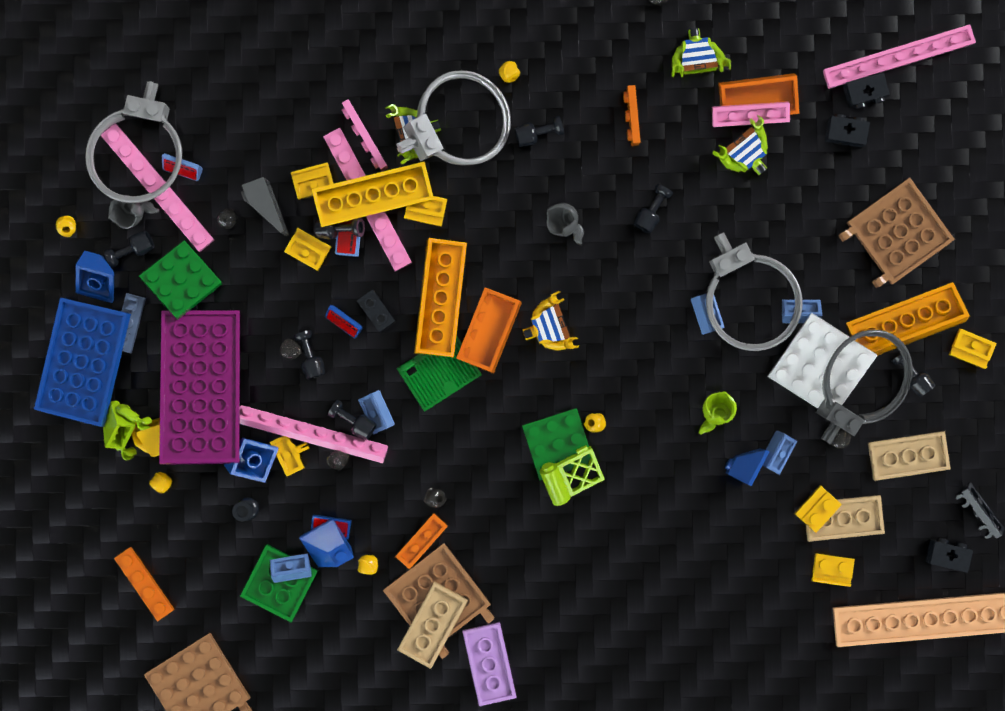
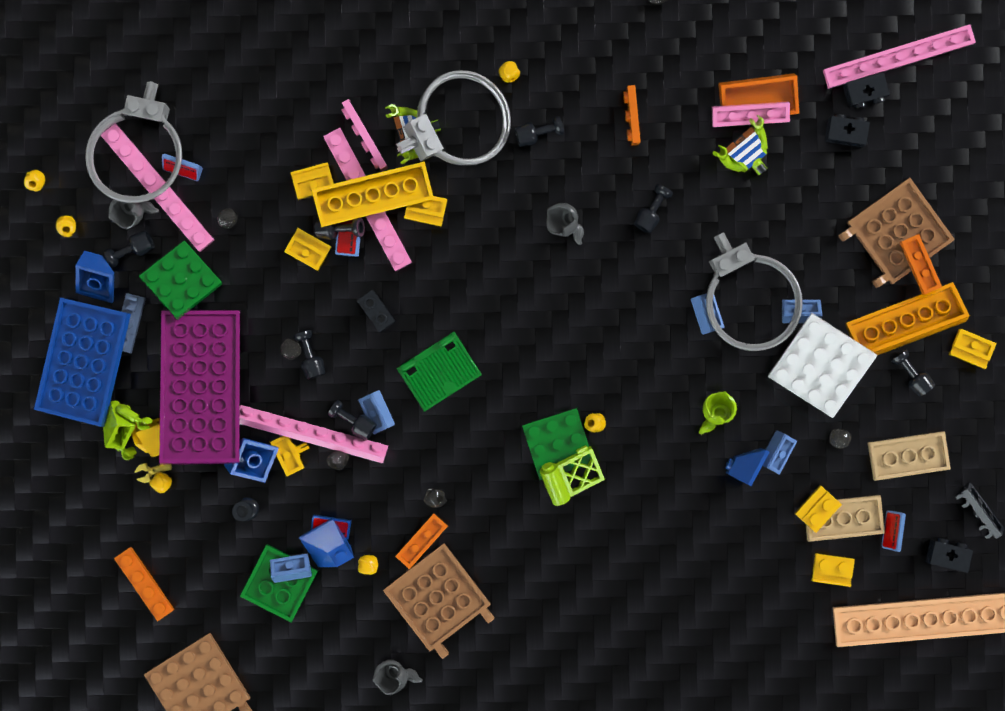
dark grey slope [241,177,289,236] -> none
slope [325,305,363,338] -> none
tan tile [397,581,468,669] -> none
light orange arch [414,238,467,357] -> none
orange slope [457,288,522,374] -> none
lavender tile [462,622,517,706] -> none
torso [523,291,579,351] -> none
torso [671,28,731,77] -> none
dark grey brick [815,329,913,444] -> none
none -> yellow piece [24,170,45,192]
none -> light yellow bar [135,463,172,483]
none -> dark grey hair [372,660,423,695]
none -> slope [882,510,906,552]
none -> orange plate [899,234,942,295]

